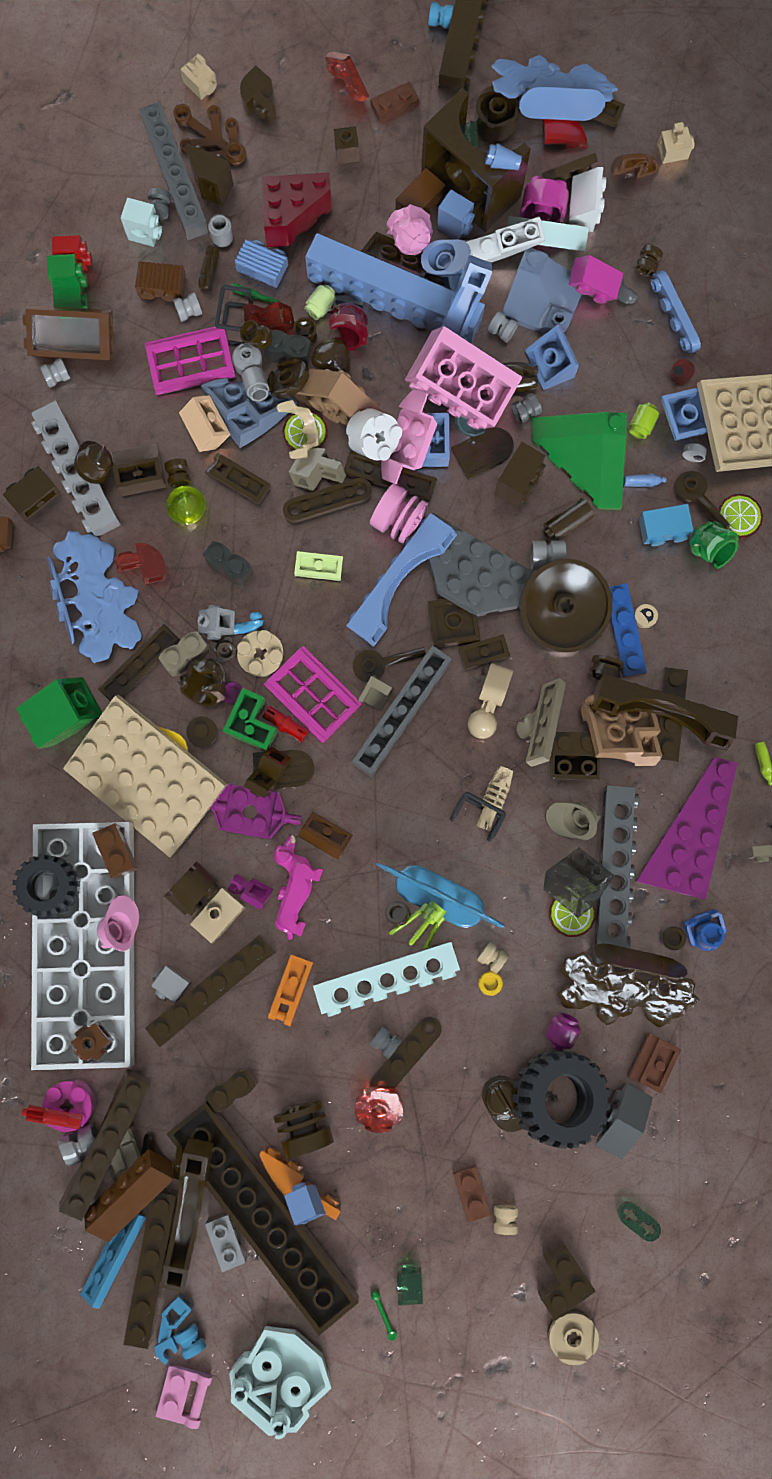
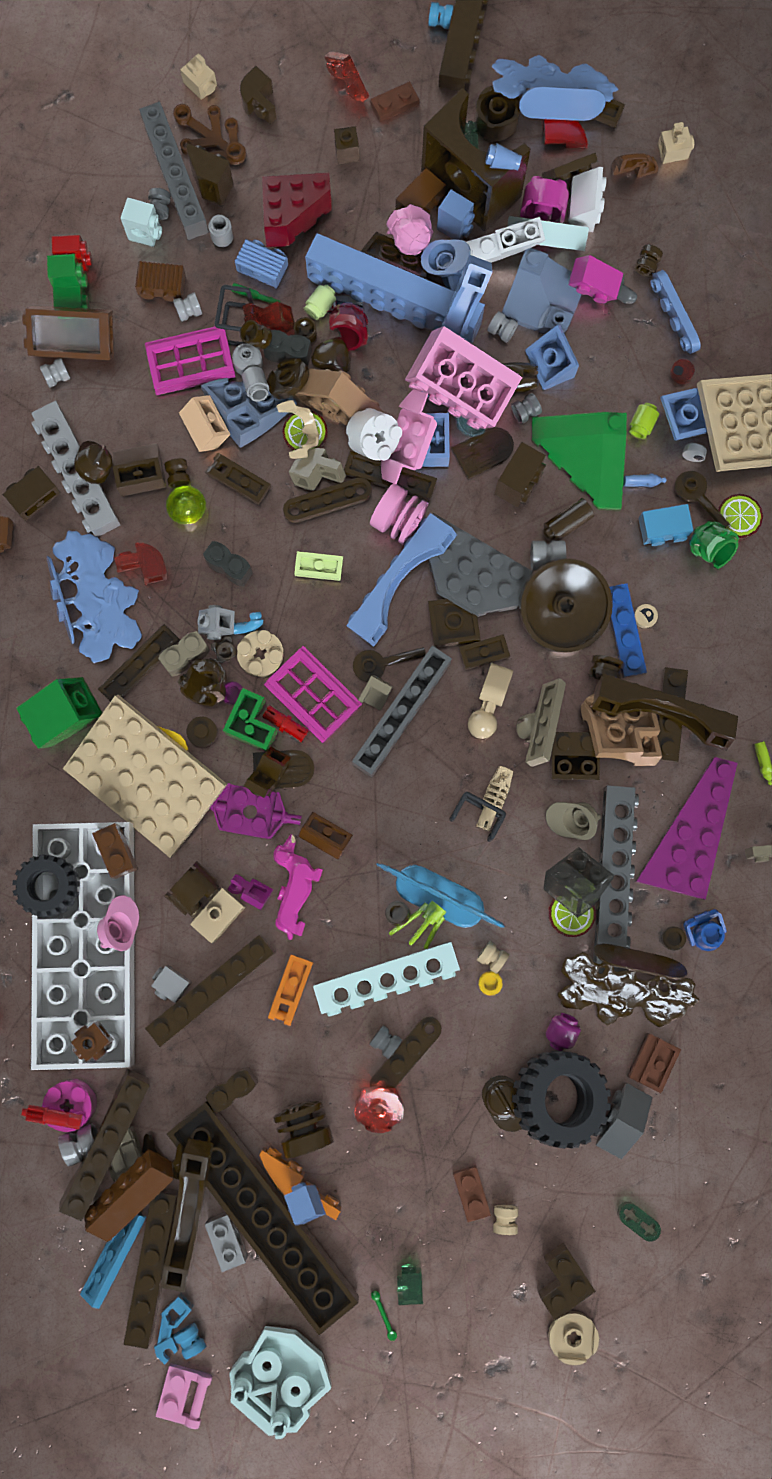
dark brown axle [198,245,219,290] -> none

